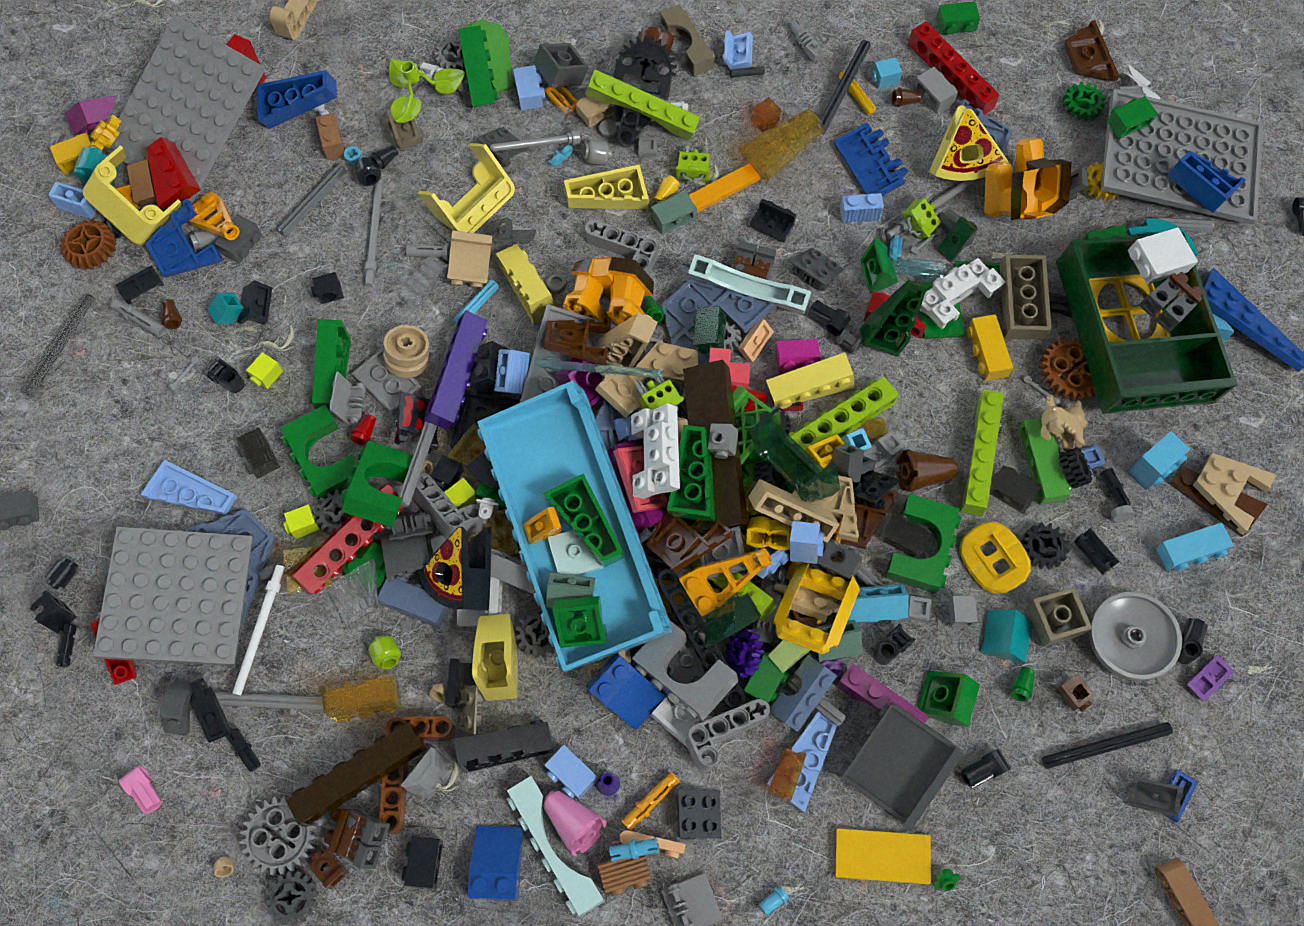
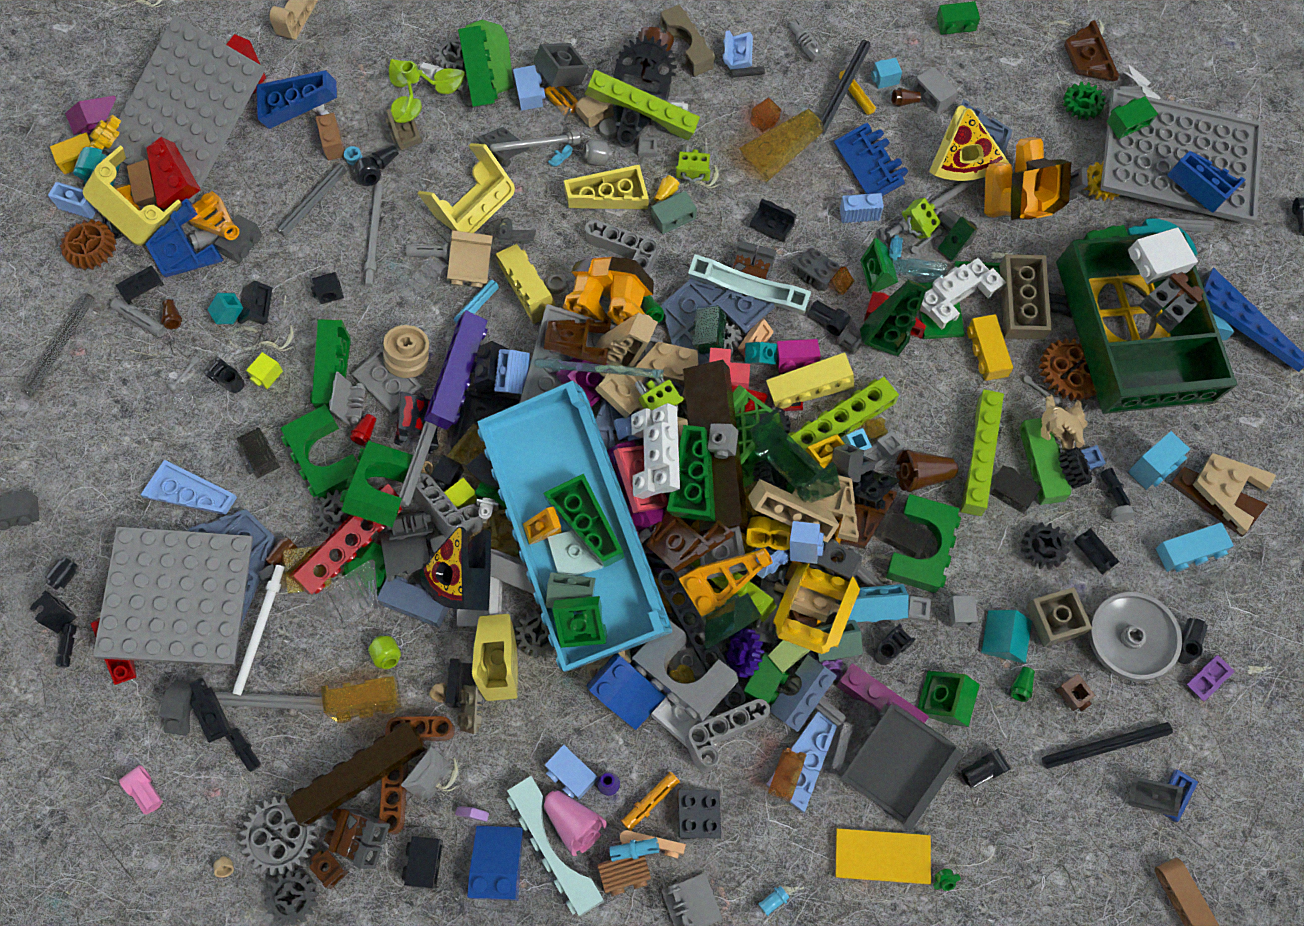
neon yellow brick [283,504,320,539] -> none
black wedge [454,720,554,773] -> none
light orange tile [689,163,760,213] -> none
red brick [908,21,1000,115] -> none
yellow piece [959,522,1031,594] -> none
none -> reddish brown cone [265,536,298,568]
none -> lavender tile [455,806,489,822]
none -> clear yellow plate [669,664,695,684]
none -> teal brick [745,342,777,365]
none -> clear orange tile [830,266,855,295]
none -> clear tile [830,722,853,772]

